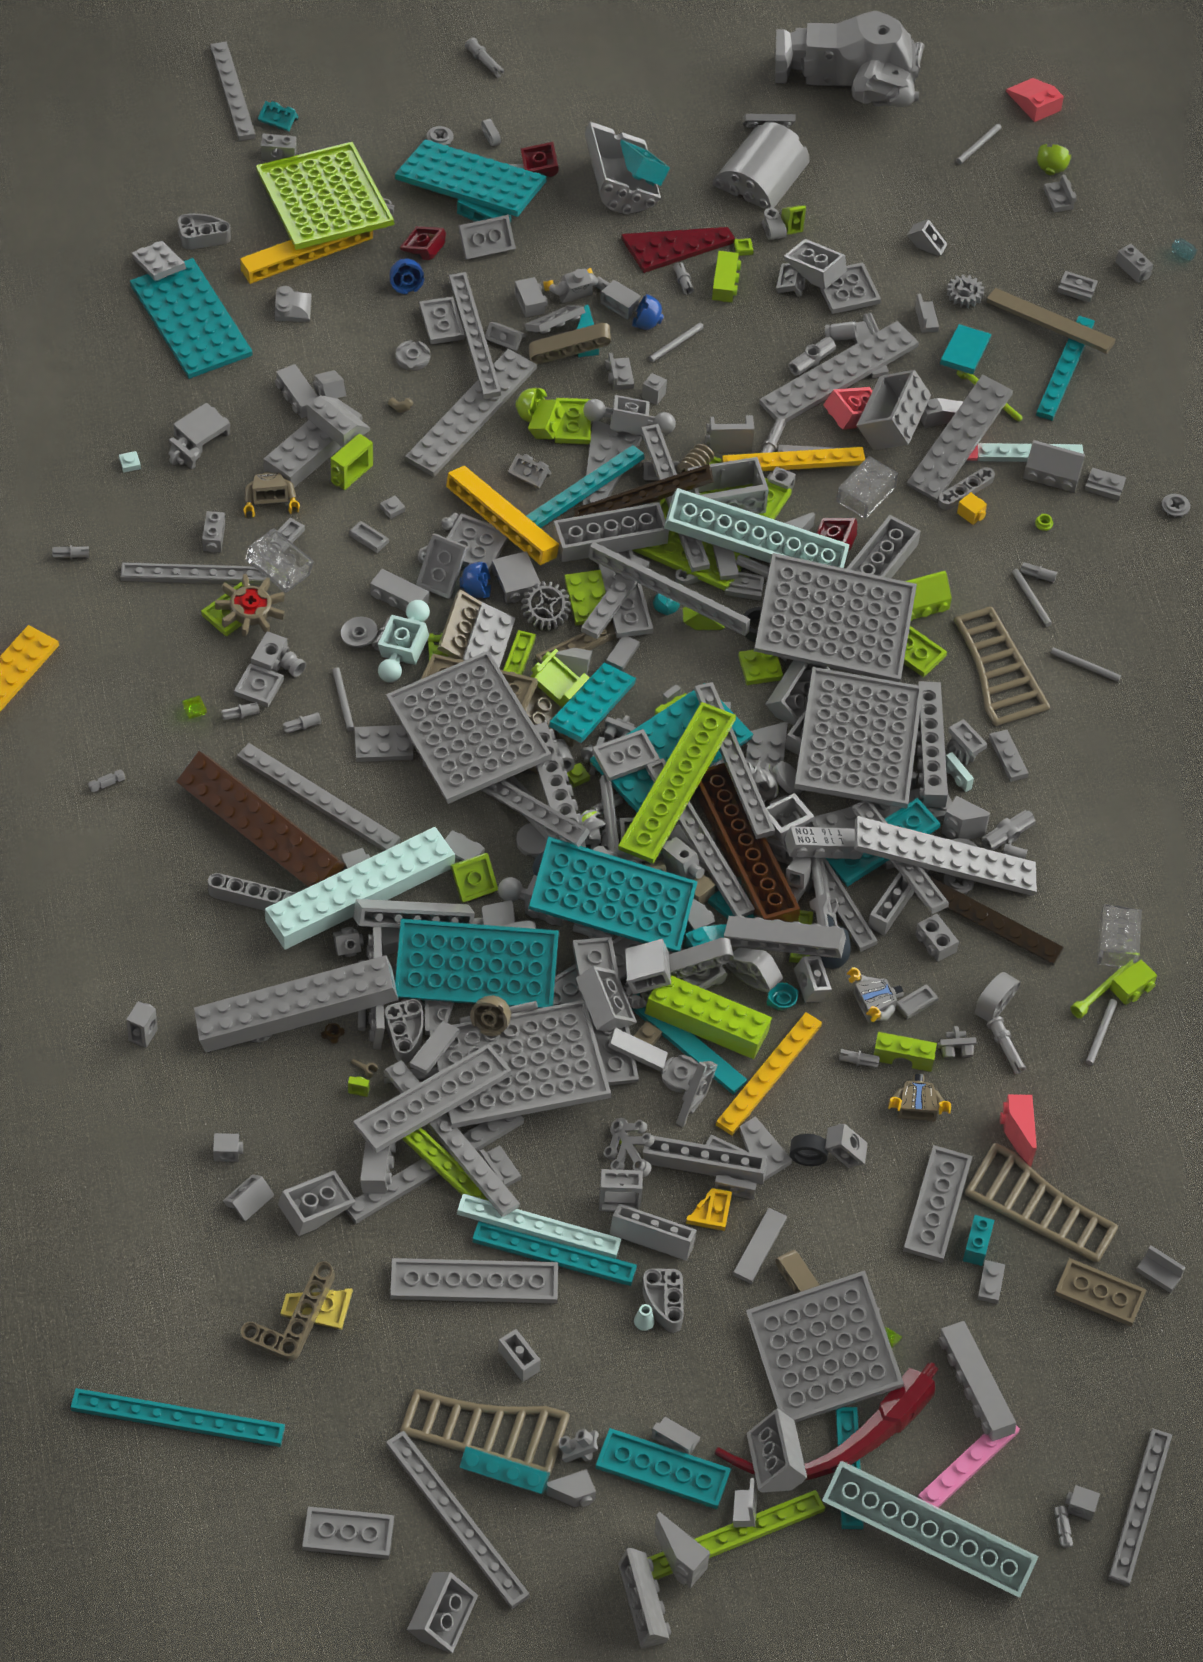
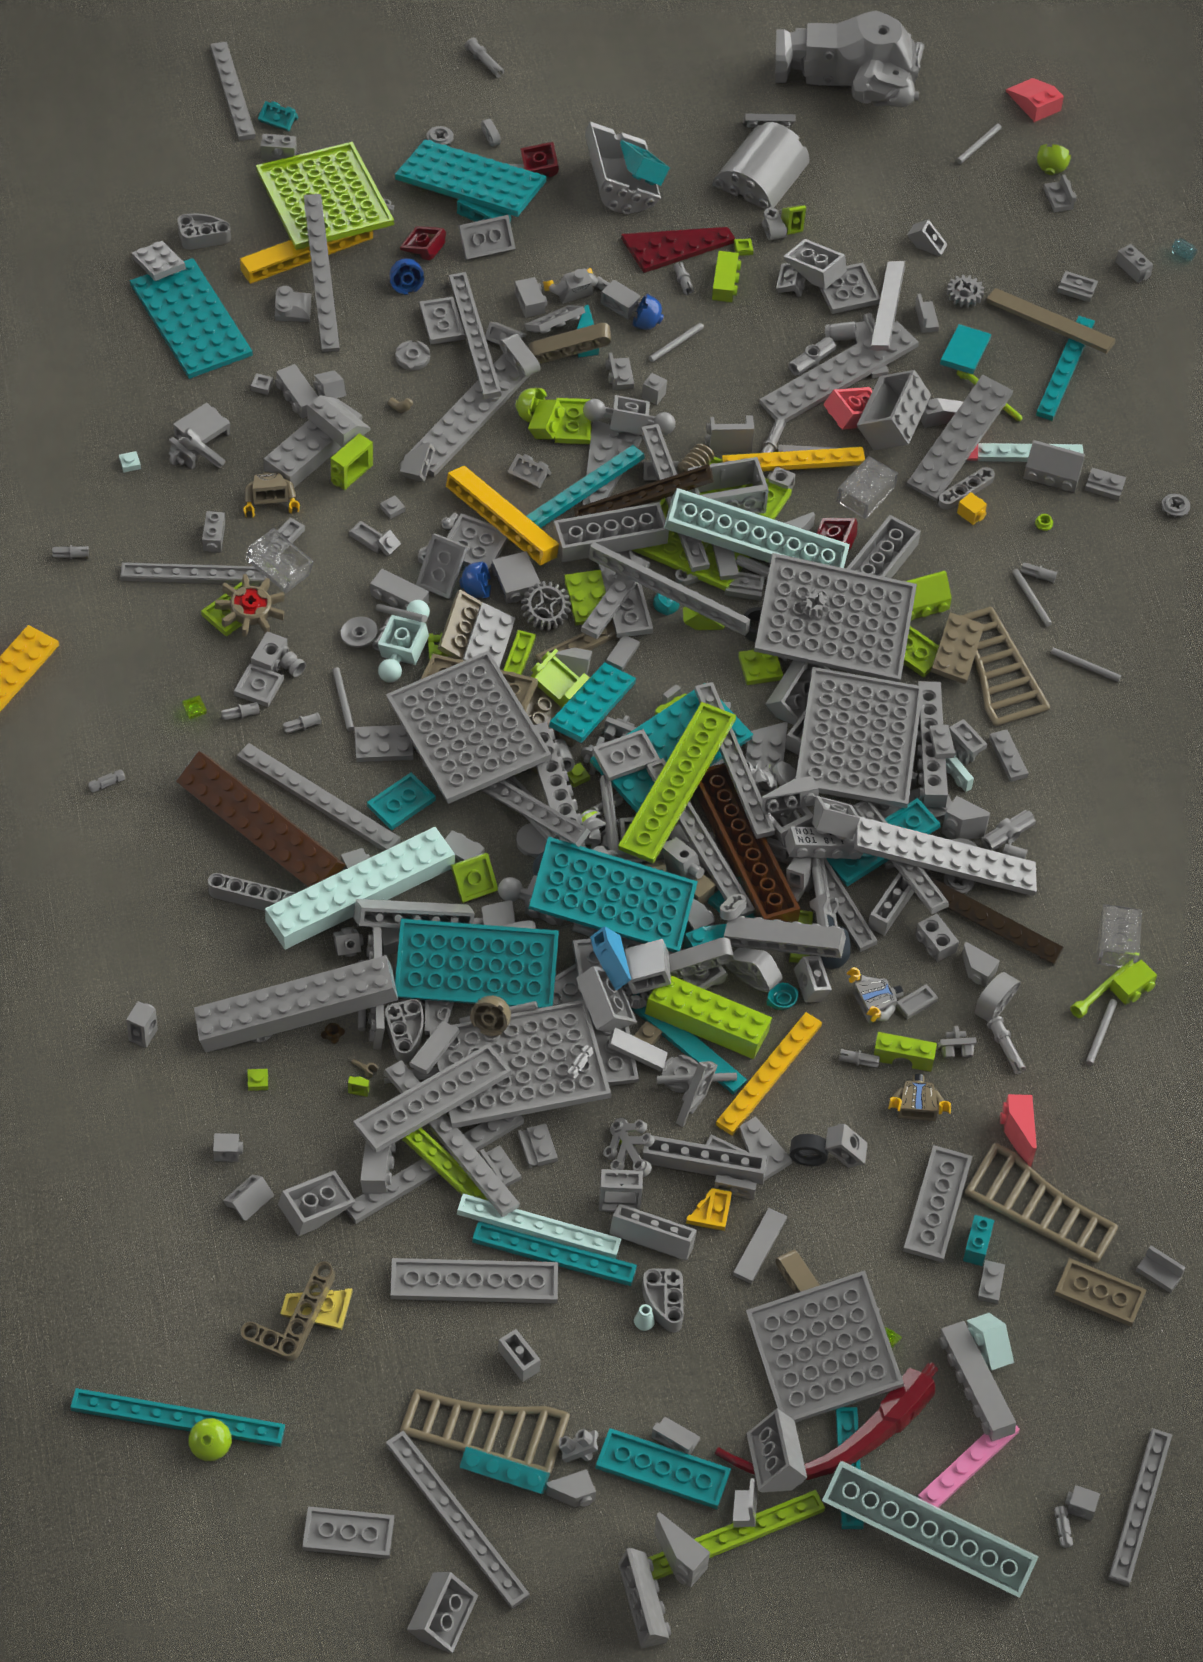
none -> light grey piece [178,428,225,468]
none -> lime cylinder [188,1418,232,1461]
none -> lime plate [248,1069,268,1091]
none -> light grey plate [251,373,273,395]
none -> light grey plate [304,194,340,352]
none -> teal plate [367,772,436,831]
none -> light grey plate [376,530,401,556]
none -> light grey bar [376,604,427,623]
none -> light grey slope [400,442,435,482]
none -> light grey beam [500,334,541,378]
none -> light grey plate [518,1124,558,1168]
none -> light grey axle [566,1045,593,1079]
none -> dark azure slope [590,926,631,990]
none -> light grey bar [656,1073,737,1084]
none -> light grey beam [720,894,746,920]
none -> light grey slope [762,776,819,814]
none -> light grey gear [800,590,830,618]
none -> light grey slope [813,796,860,840]
none -> light grey tile [871,261,905,350]
none -> light grey plate [929,725,955,759]
none -> dark tan plate [931,612,985,684]
none -> light grey slope [962,942,1000,987]
none -> light aqua brick [967,1313,1014,1371]

